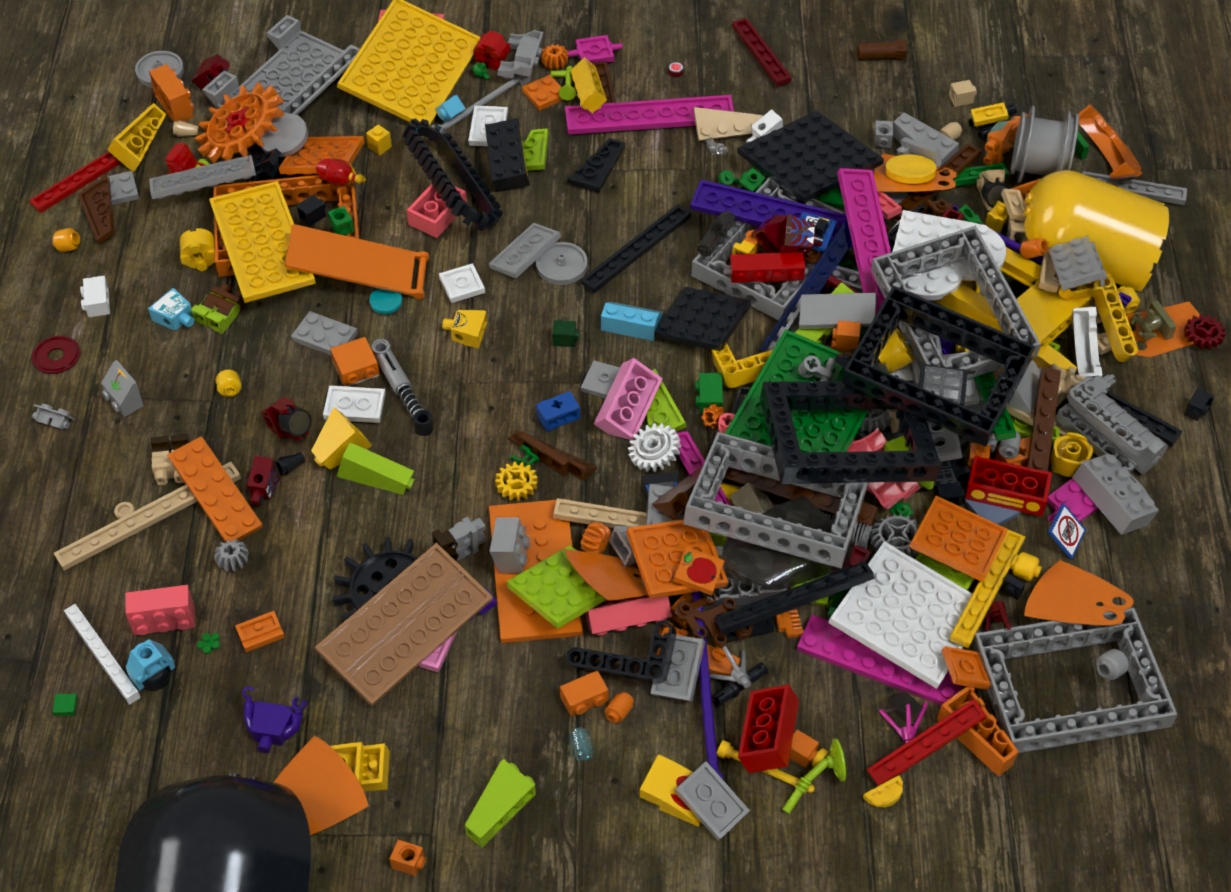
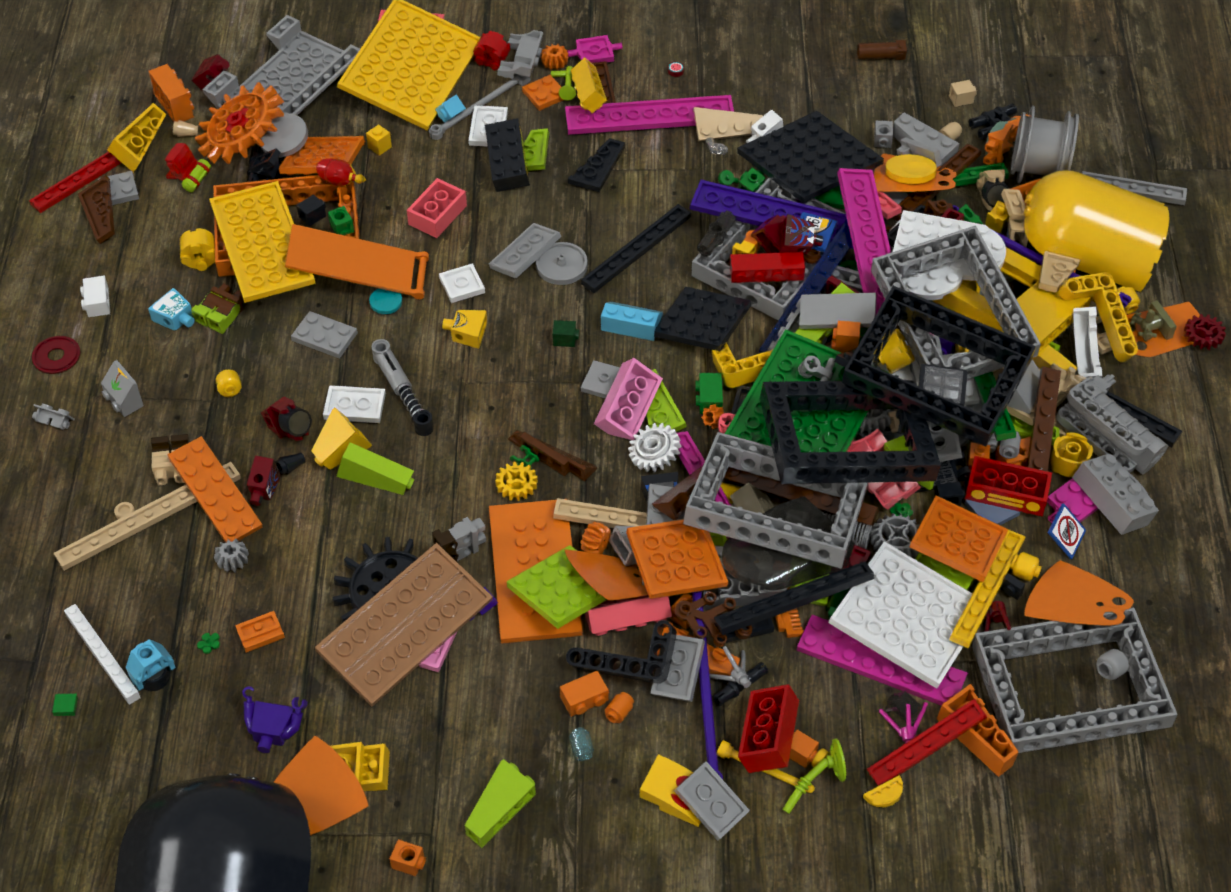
light orange head [52,228,80,253] -> none
coral brick [125,585,195,635] -> none
light grey piece [135,51,184,88] -> none
light grey plate [149,155,256,199] -> none
orange piece [330,337,380,387] -> none
black piece [402,118,503,231] -> none
green piece [473,62,490,81] -> none
light grey brick [489,517,531,573] -> none
blue brick [536,391,580,432] -> none
tile [673,546,725,596] -> none
dark red plate [732,18,792,87] -> none
black axle [814,218,829,236] -> none
orange tile [941,646,991,690] -> none
yellow plate [971,102,1009,127] -> none
orange brick [1020,238,1049,259] -> none
light grey bracket [1048,236,1107,291] -> none
green tile [1075,131,1089,160] -> none
orange windscreen [1078,105,1142,180] -> none
black brick [1184,388,1215,421] -> none

